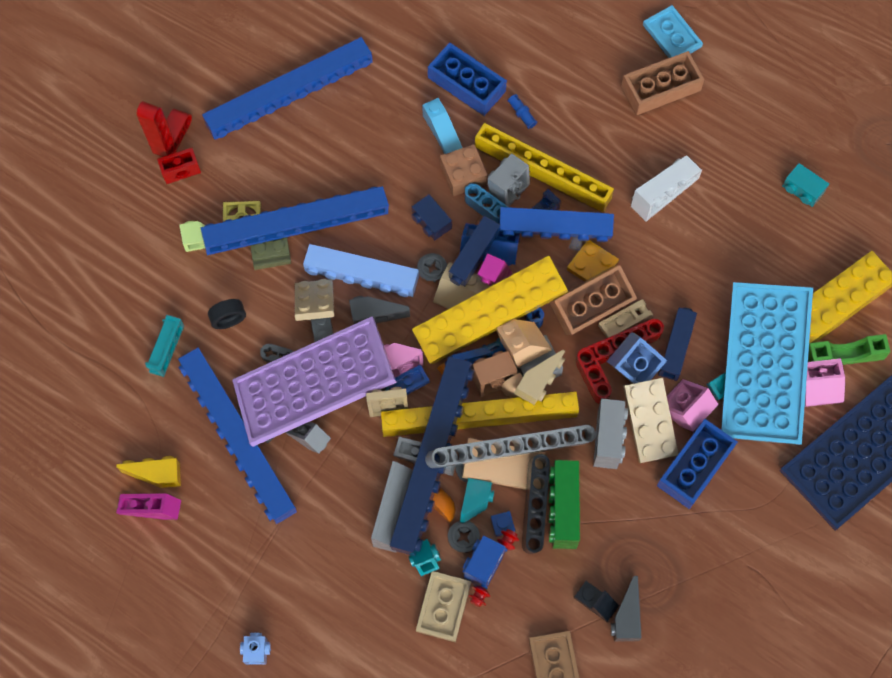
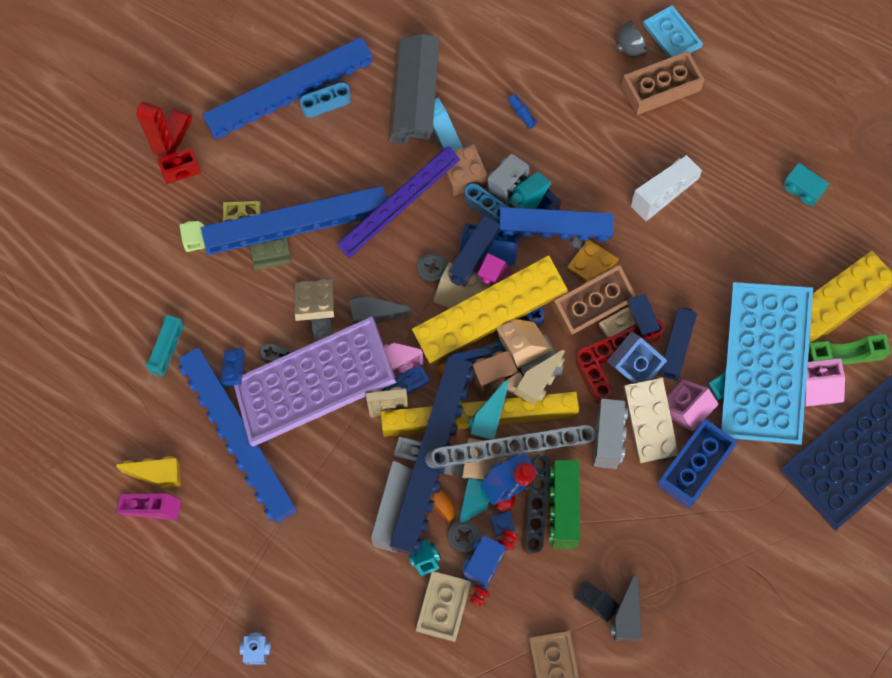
black tyre [208,299,246,329] -> none
light grey slope [285,422,331,454] -> none
light blue brick [303,244,419,297] -> none
dark blue brick [411,194,452,241] -> none
blue brick [428,42,507,116] -> none
yellow brick [475,123,614,213] -> none
none -> blue plate [220,348,245,387]
none -> dark azure beam [300,83,351,118]
none -> dark purple tile [336,145,460,258]
none -> dark grey panel [388,34,439,145]
none -> teal slope [467,381,509,440]
none -> blue brick [480,453,538,512]
none -> teal slope [509,172,552,209]
none -> dark grey cylinder [615,20,648,57]
none -> dark blue tile [627,293,660,336]

